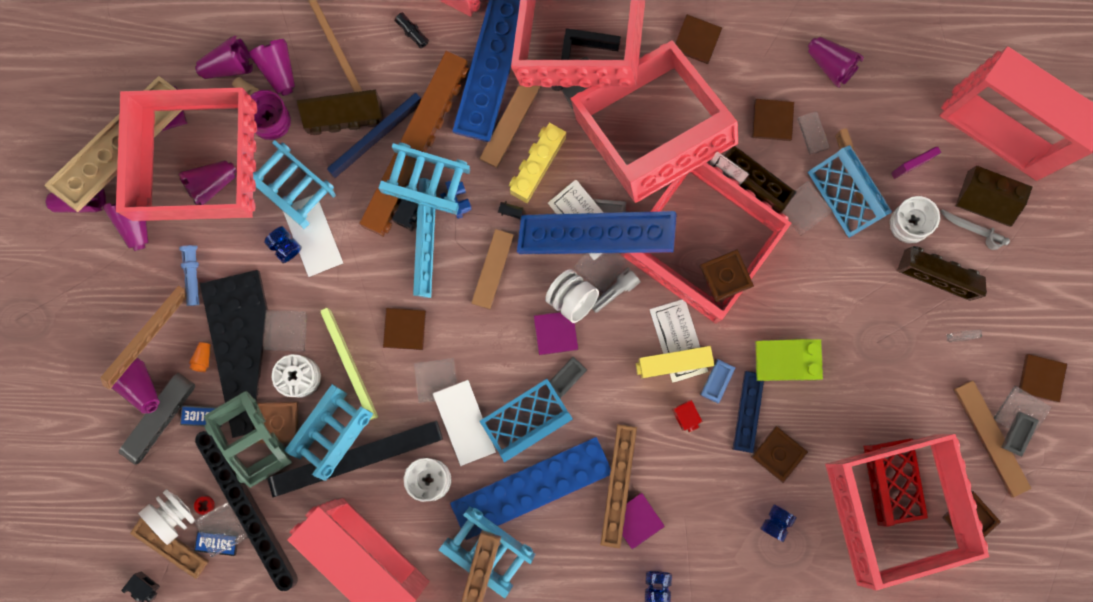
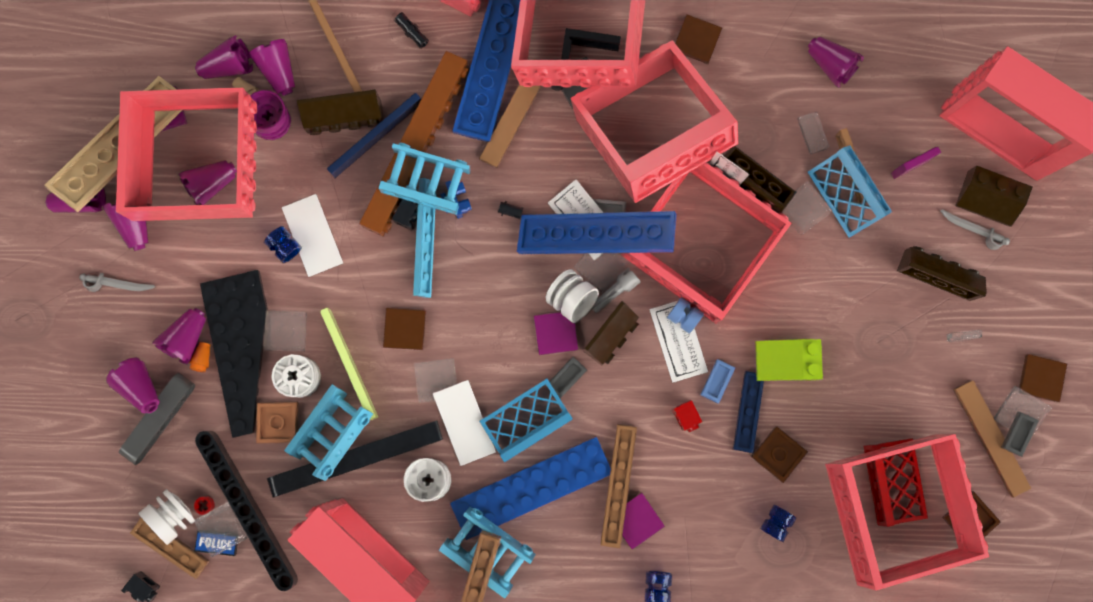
medium nougat tile [100,285,186,389] -> none
medium blue pin [179,245,200,306] -> none
blue tile [180,405,222,427] -> none
sand green window [204,391,292,488] -> none
medium azure fence [253,140,336,229] -> none
medium nougat tile [471,229,514,310] -> none
light yellow brick [509,122,566,203] -> none
light yellow brick [635,346,714,379] -> none
reddish brown tile [700,249,754,302] -> none
reddish brown tile [752,99,794,141] -> none
white wheel [890,196,940,244] -> none
none -> light grey sword [79,273,155,292]
none -> magenta cone [152,308,206,365]
none -> dark brown slope [583,301,639,366]
none -> medium blue wheel [667,297,704,334]

